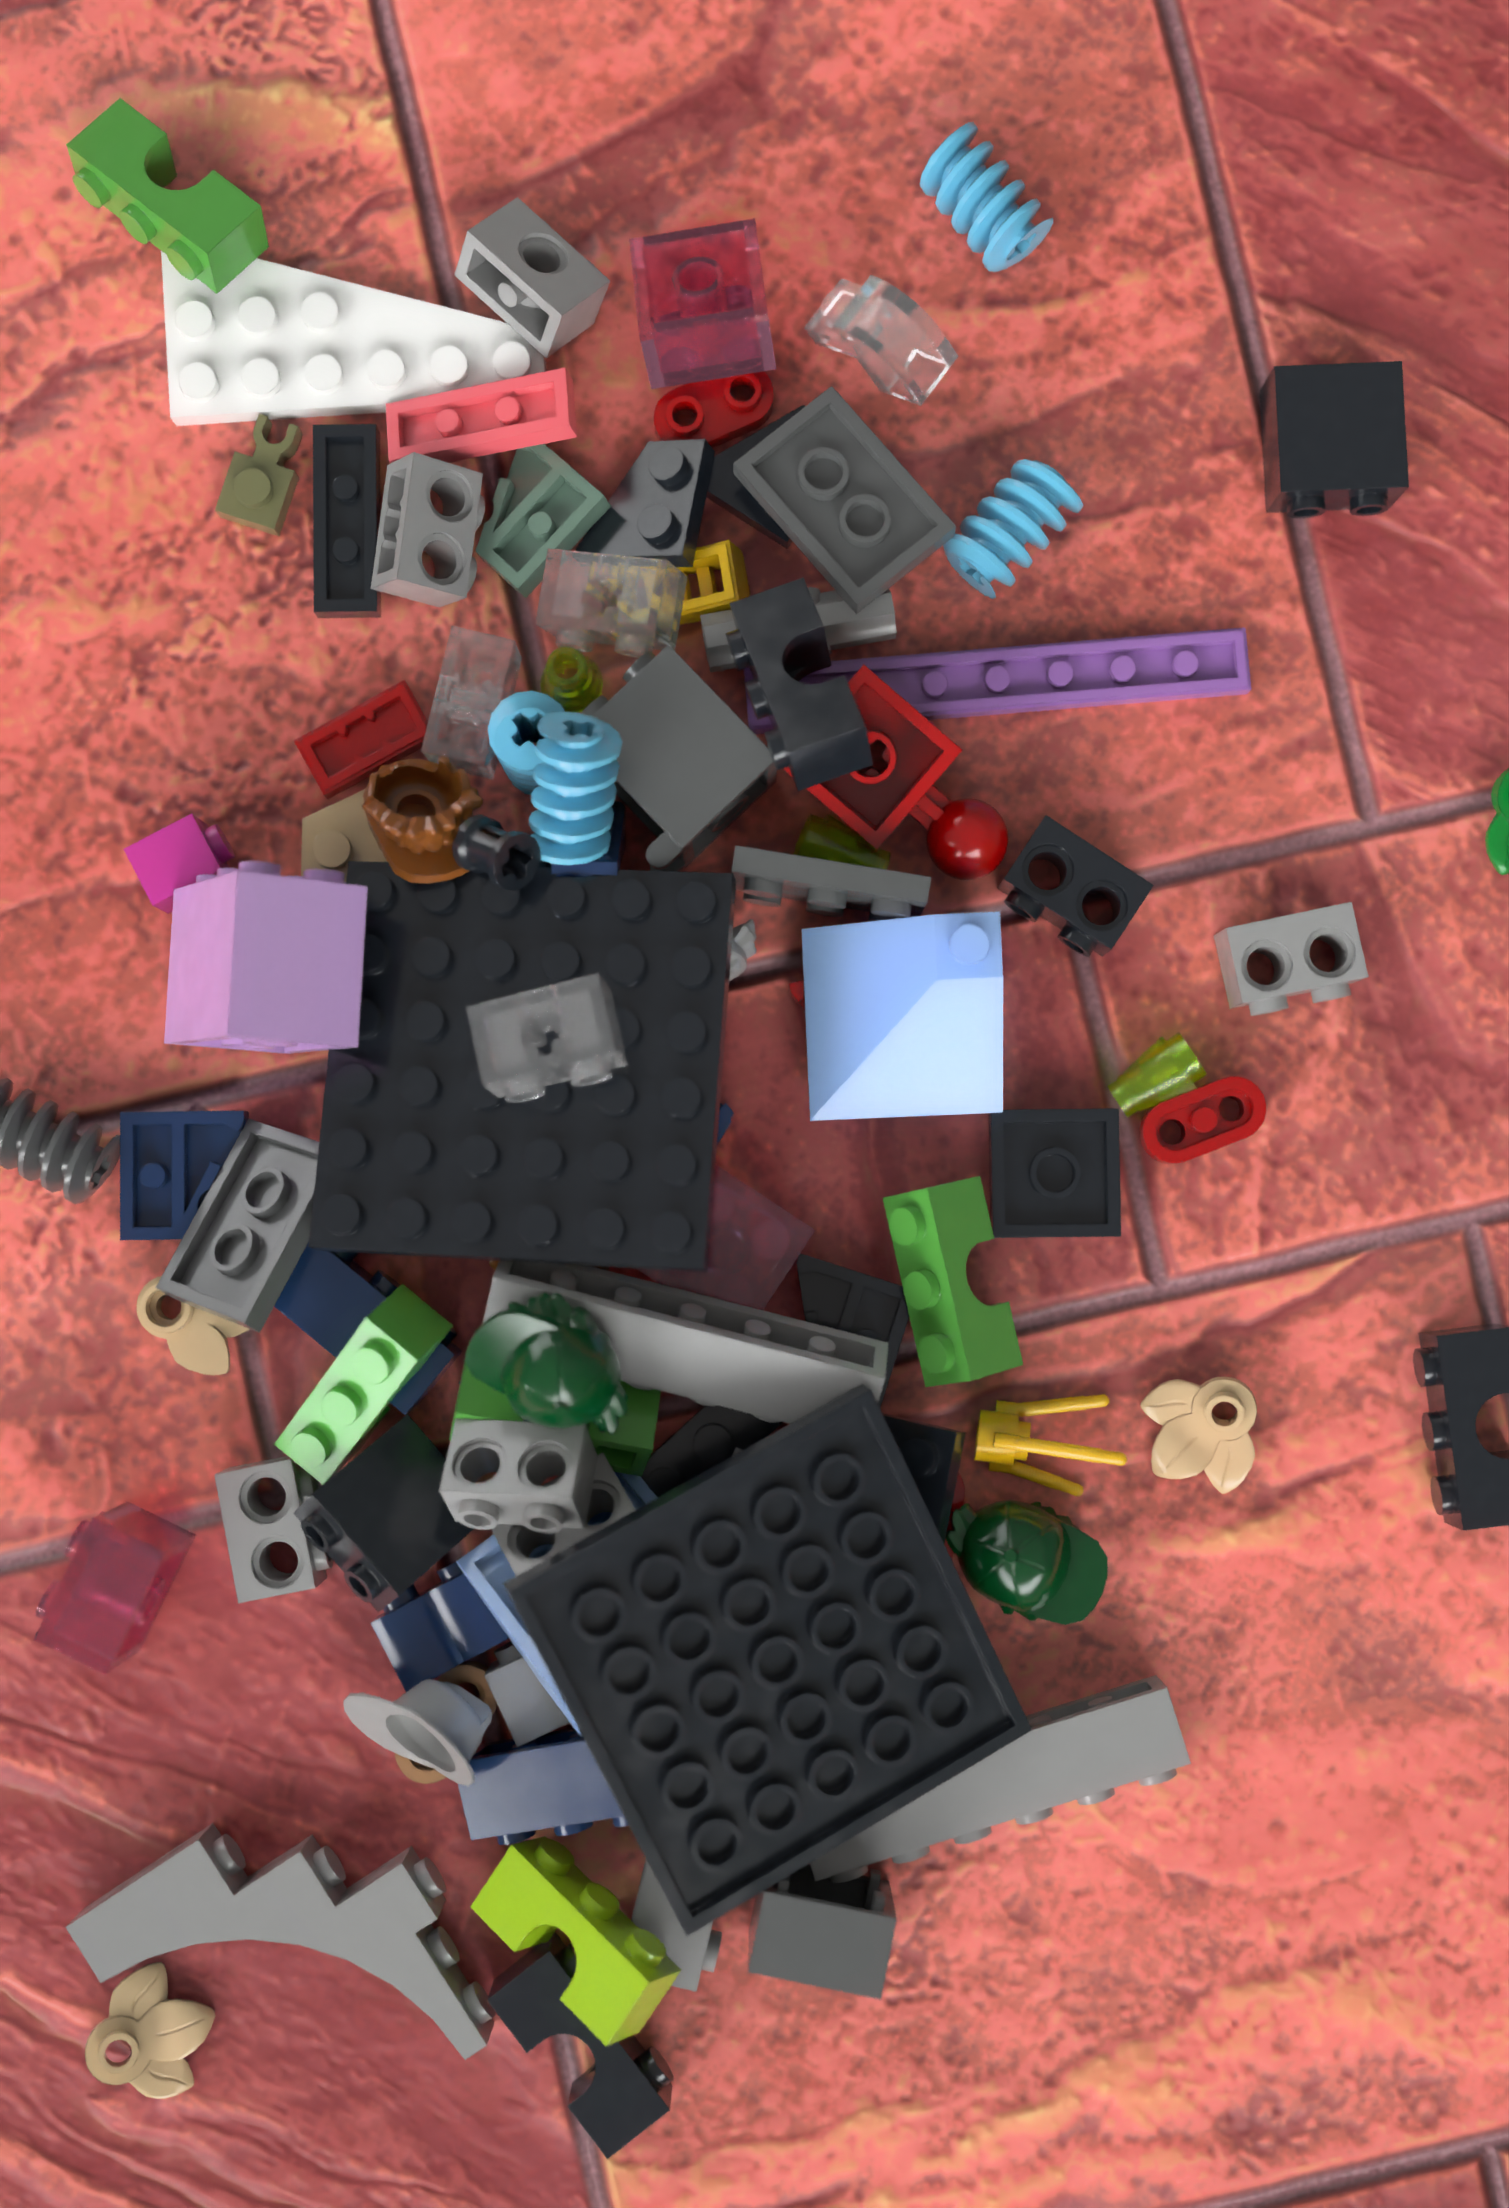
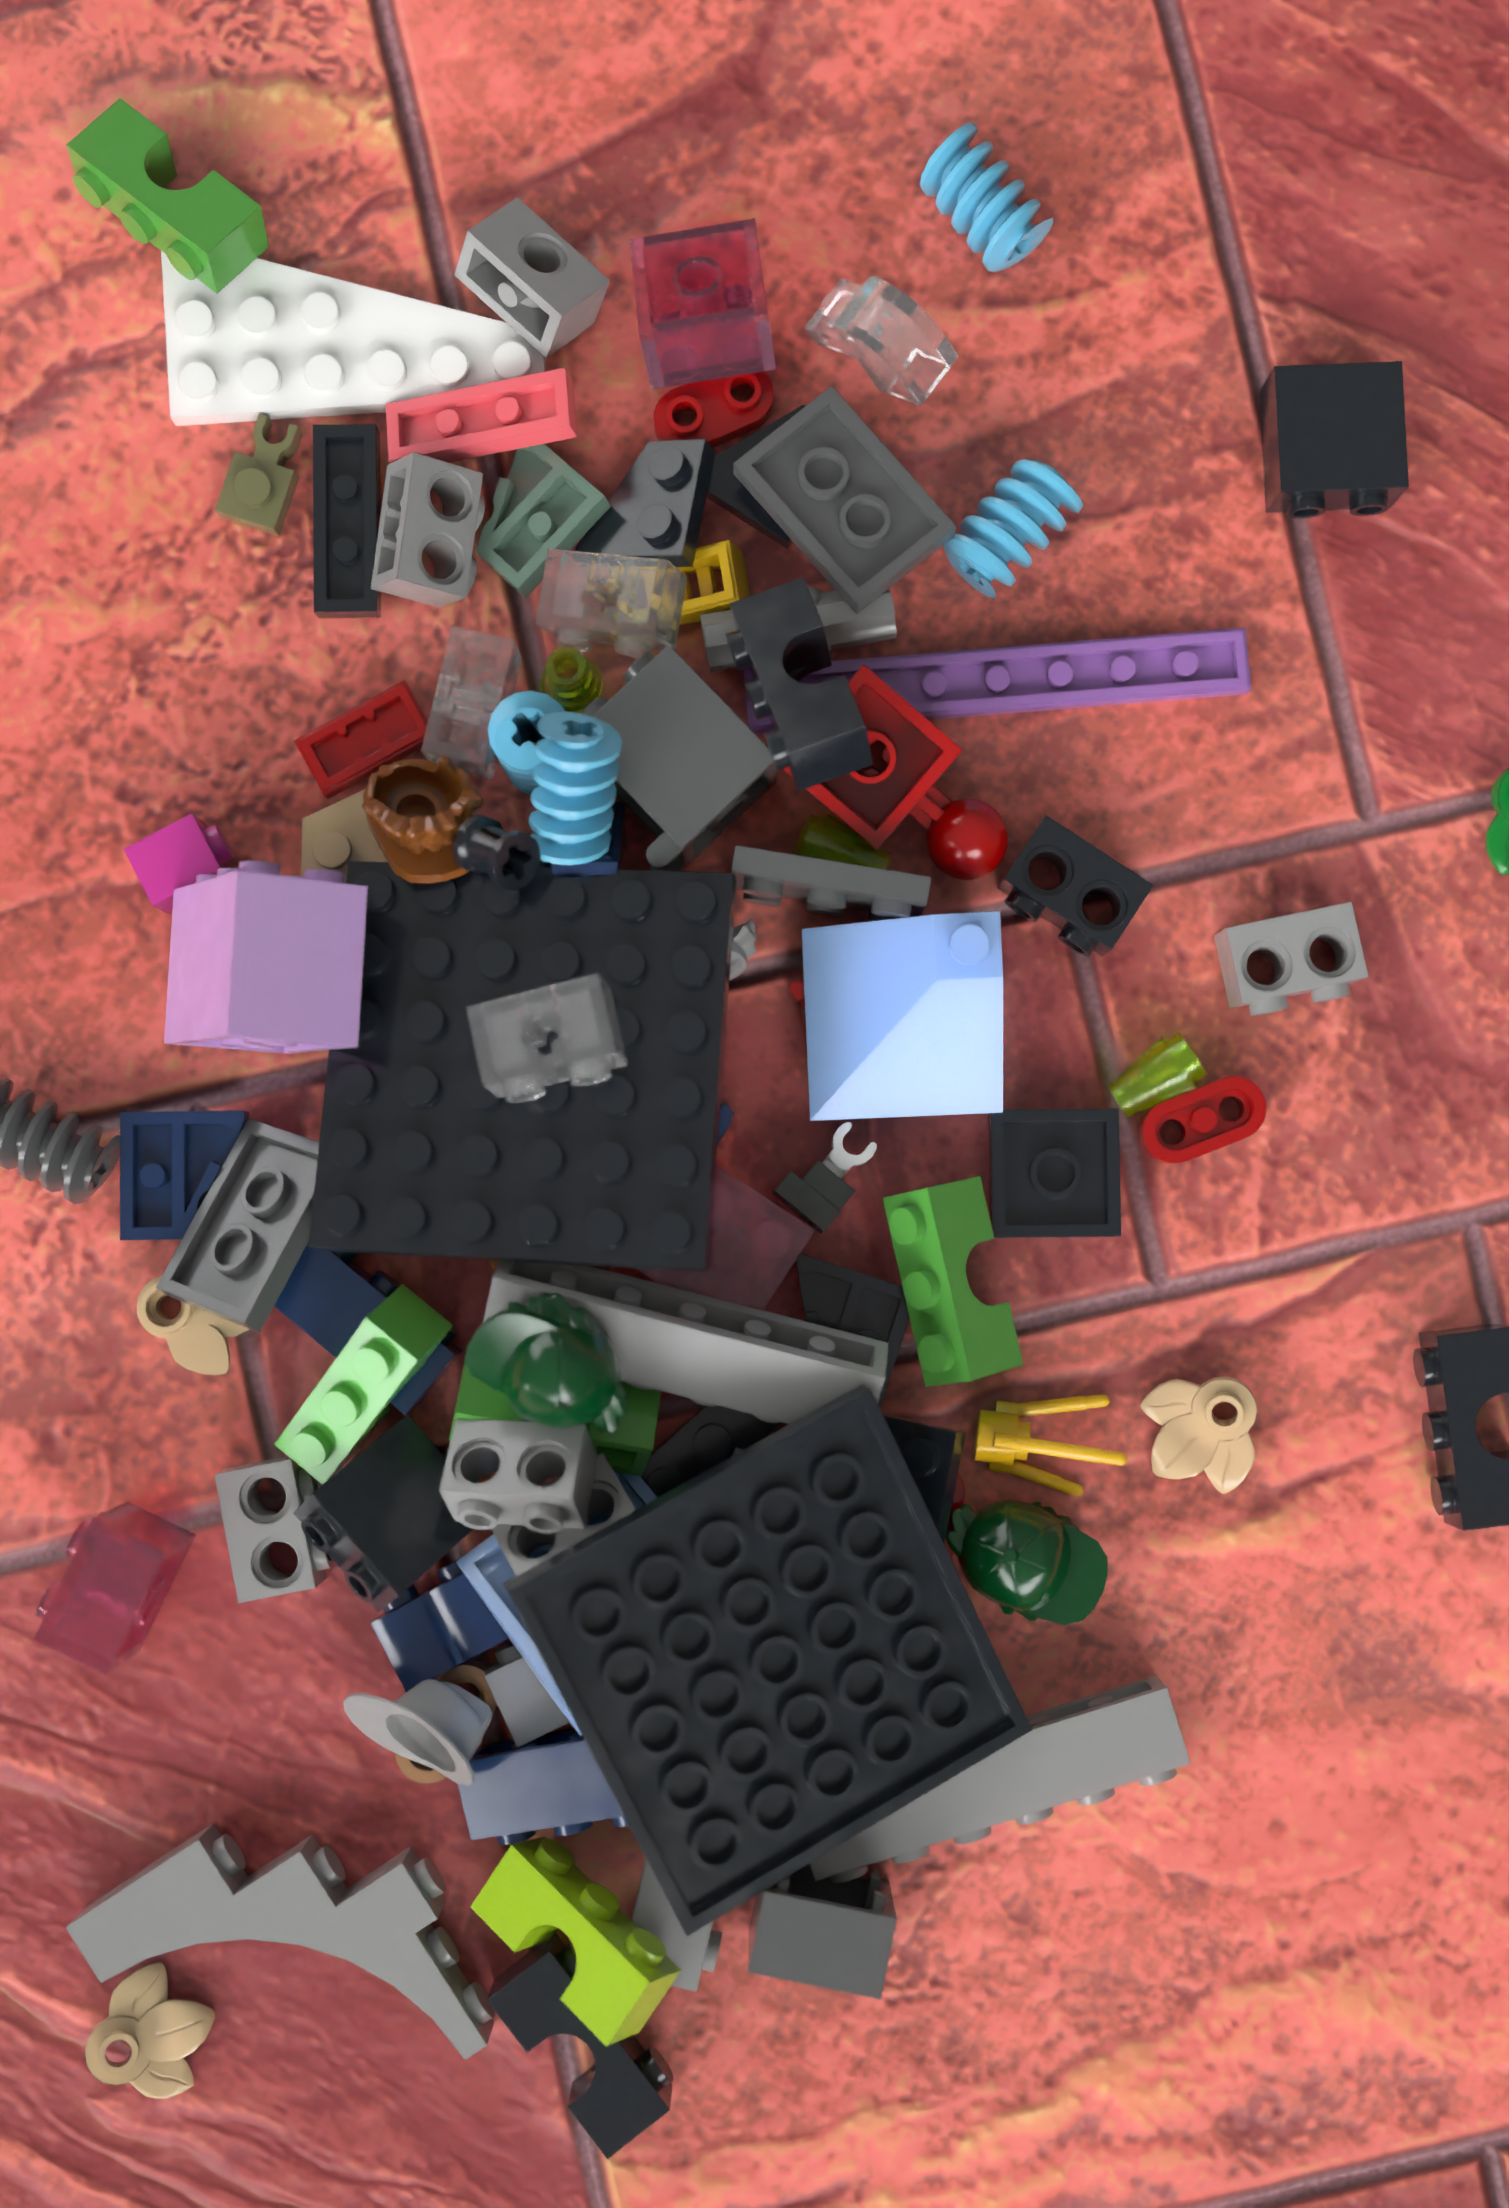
none -> pearl dark grey piece [772,1122,877,1234]

